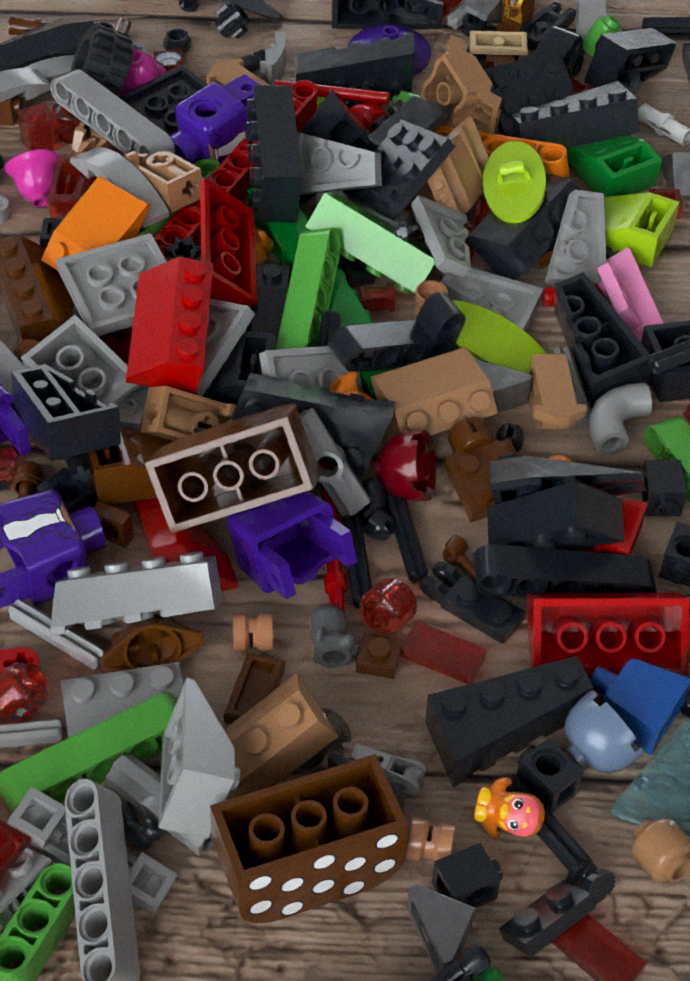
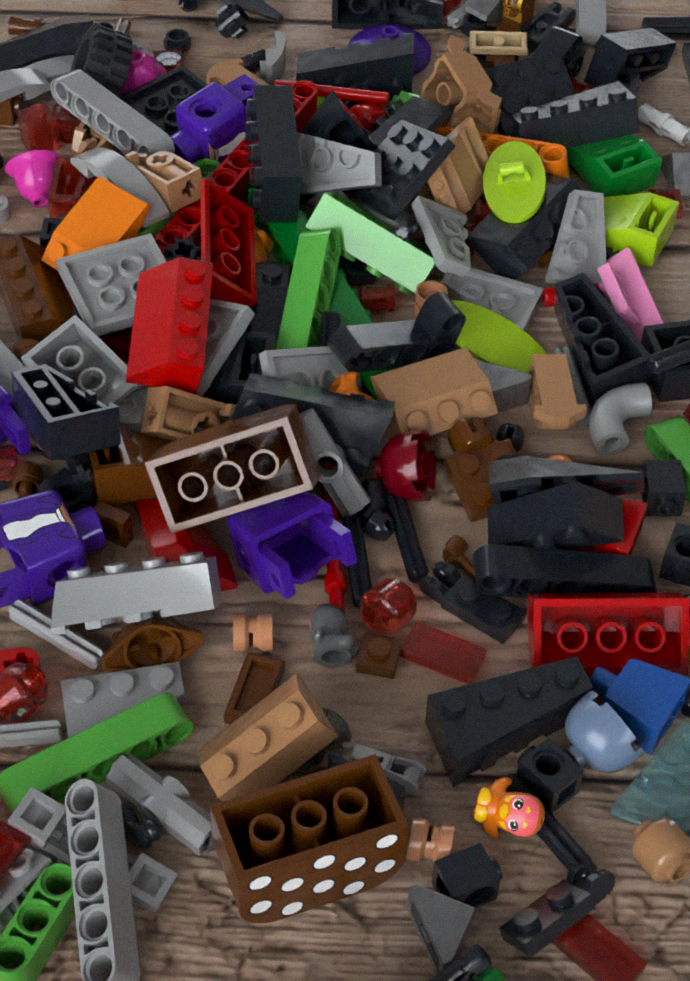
light grey slope [158,678,240,838] -> none
bright green brick [583,14,622,57] -> none

